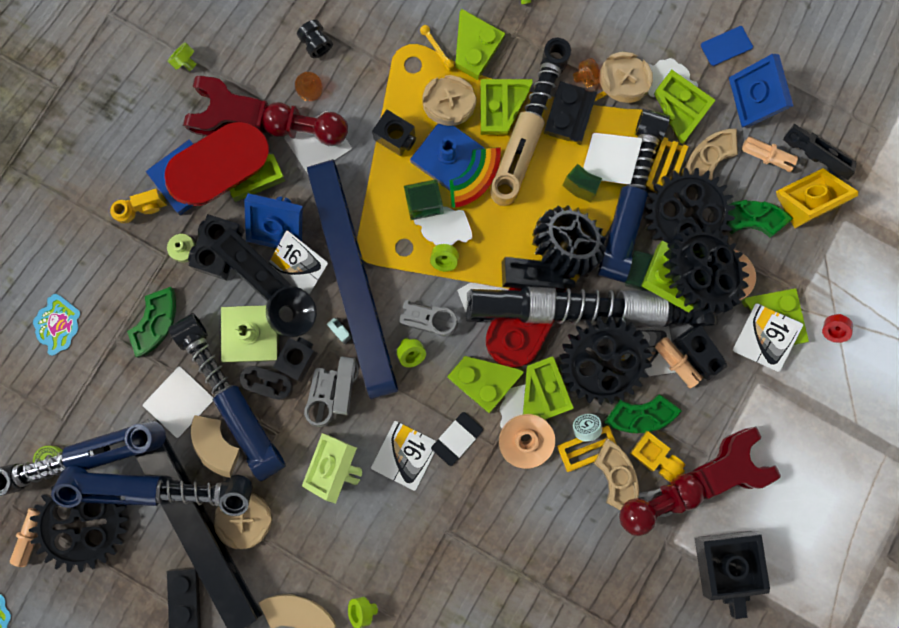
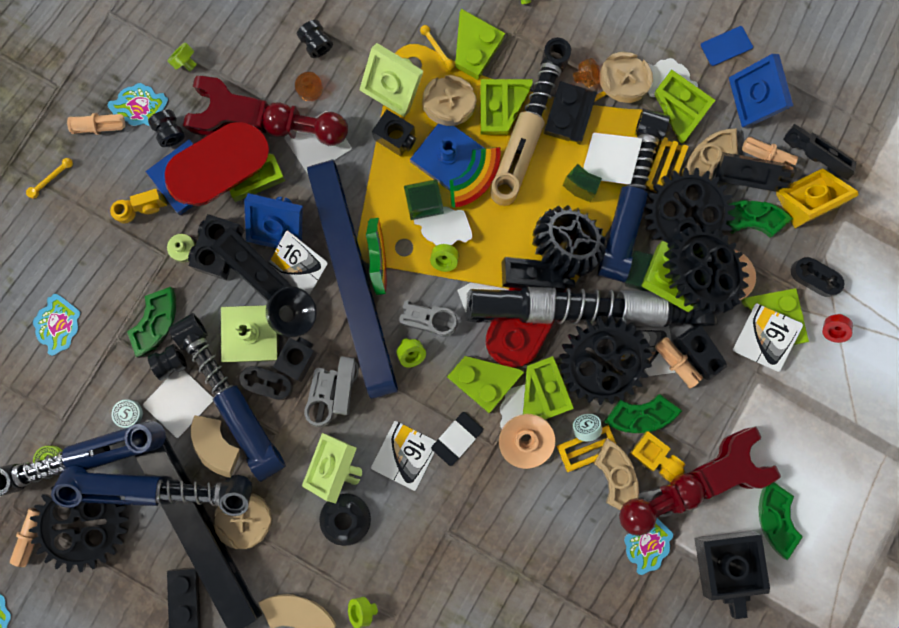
light aqua tile [327,318,352,344] -> none
none -> yellow hinge [26,158,73,199]
none -> light nougat axle [67,113,125,135]
none -> sticker [108,83,168,126]
none -> light aqua tile [111,400,143,428]
none -> black wheel [148,110,185,147]
none -> black wheel [148,344,187,381]
none -> black piece [319,493,371,546]
none -> yellowish green tile [359,43,424,117]
none -> green tile [366,218,387,295]
none -> sticker [624,518,673,575]
none -> black hinge [715,152,795,191]
none -> green tile [758,482,803,560]
none -> black beam [791,257,845,297]

